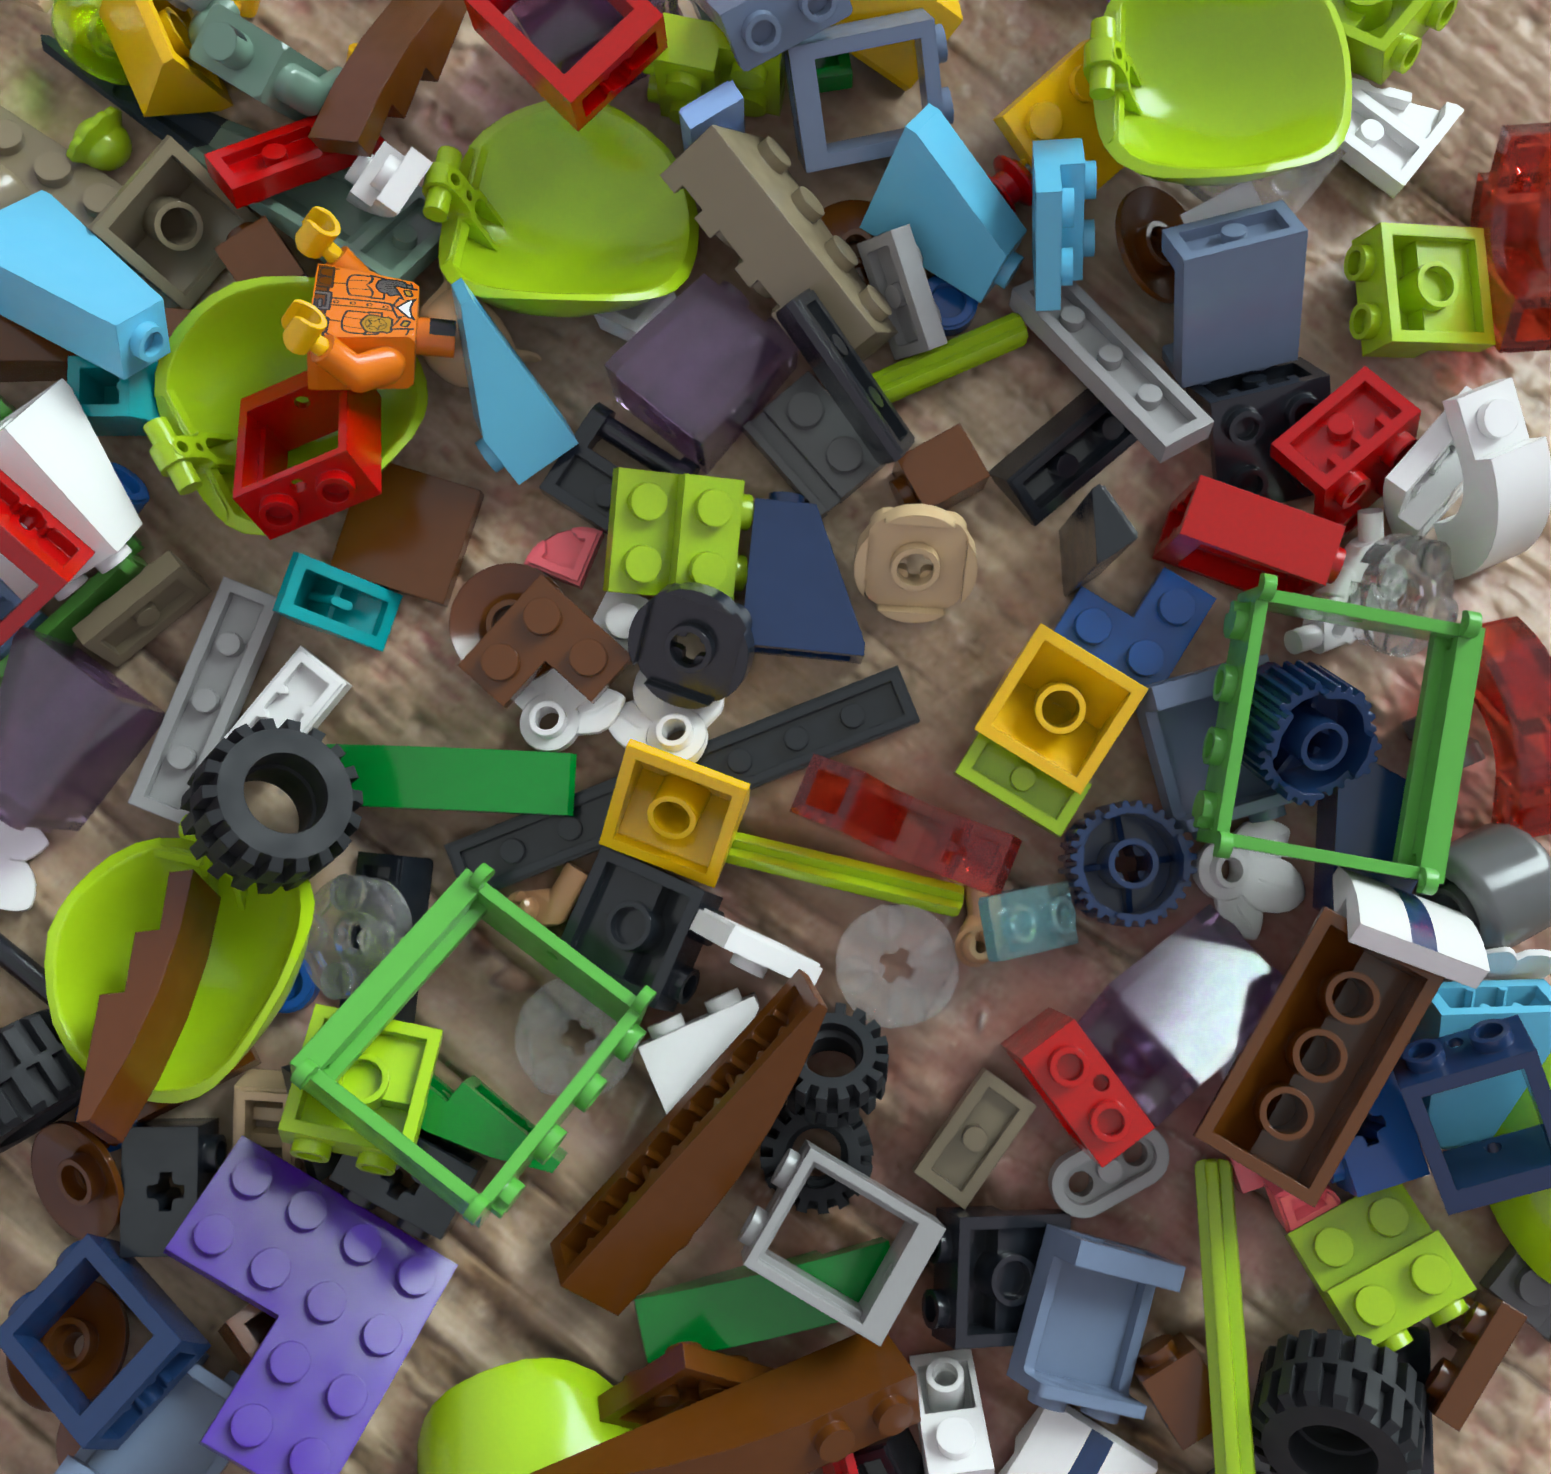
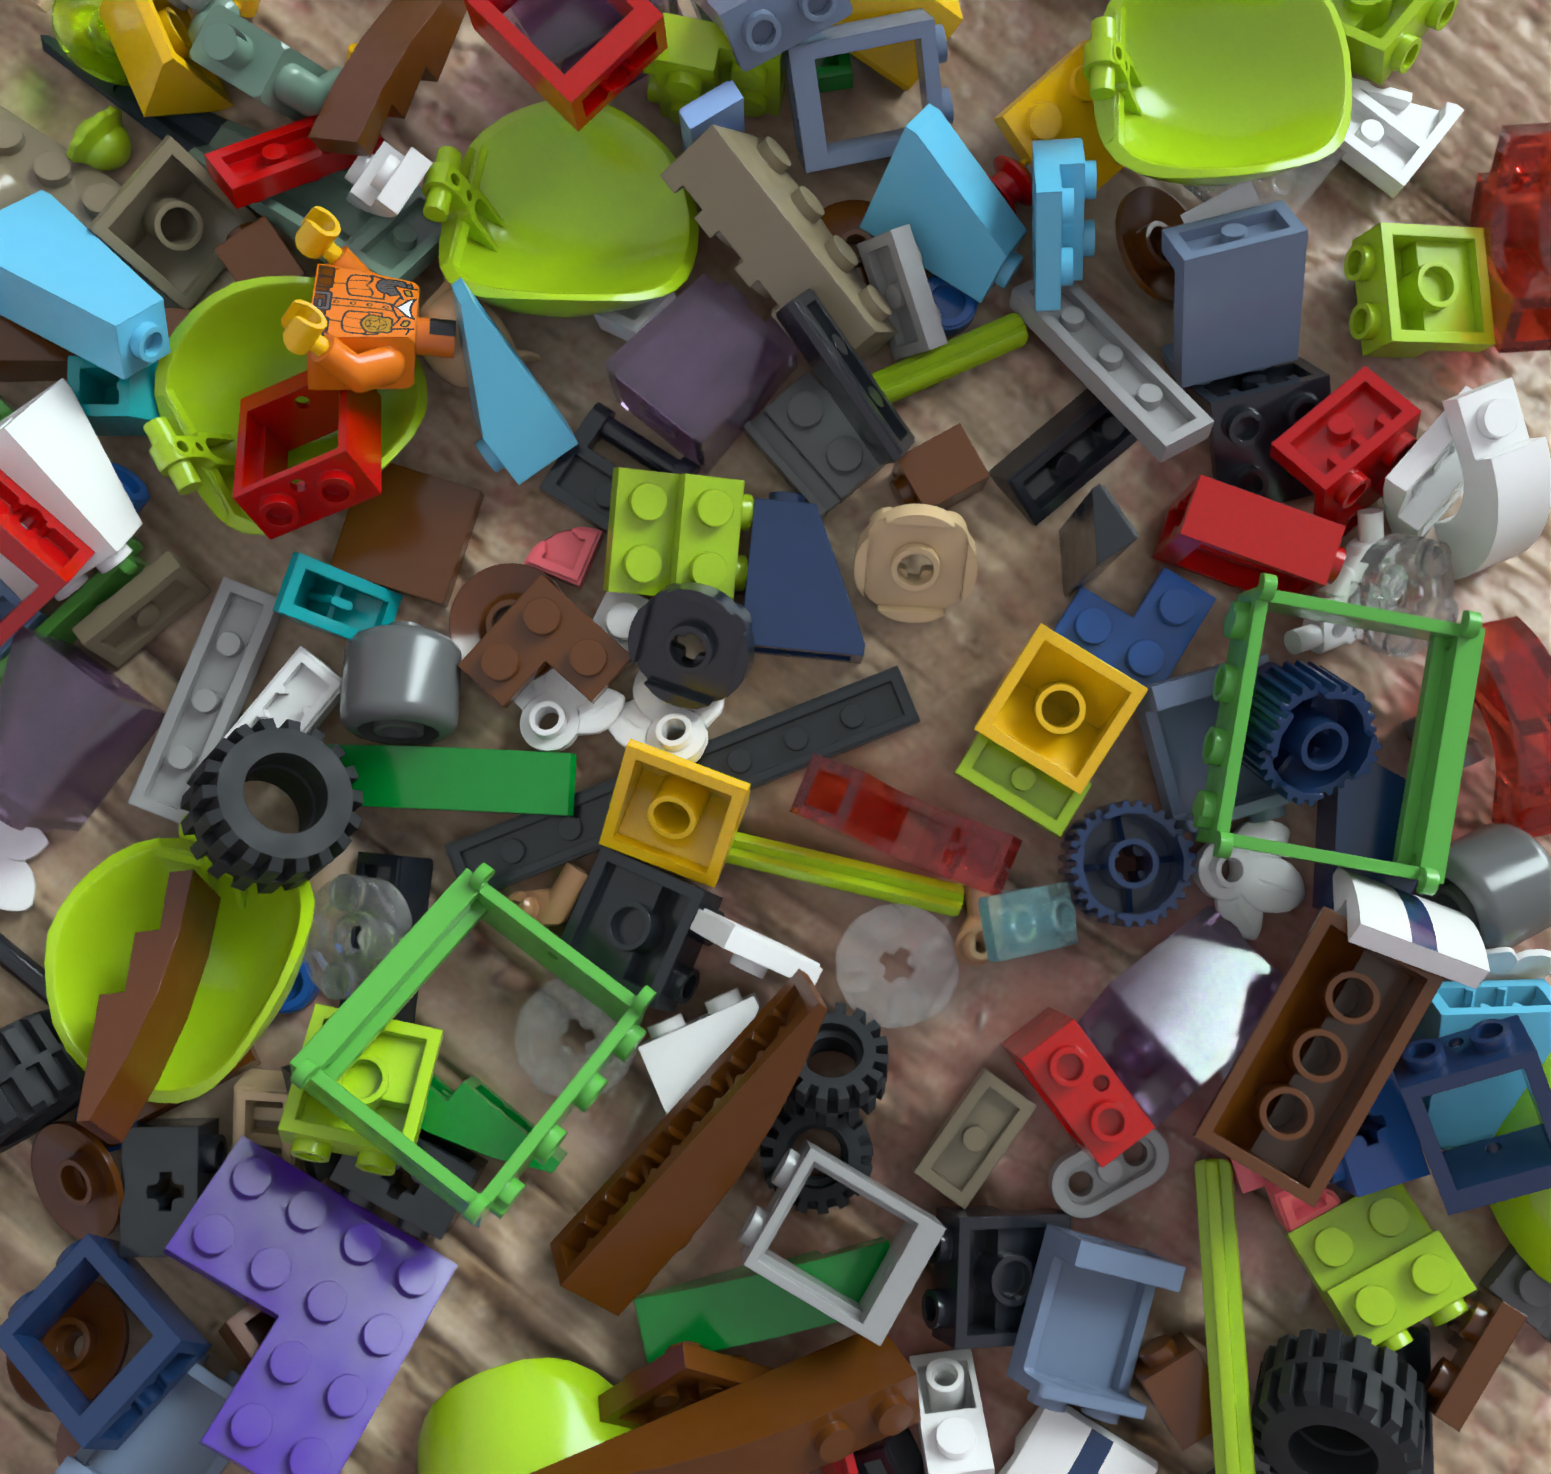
none -> dark grey head [340,621,462,746]

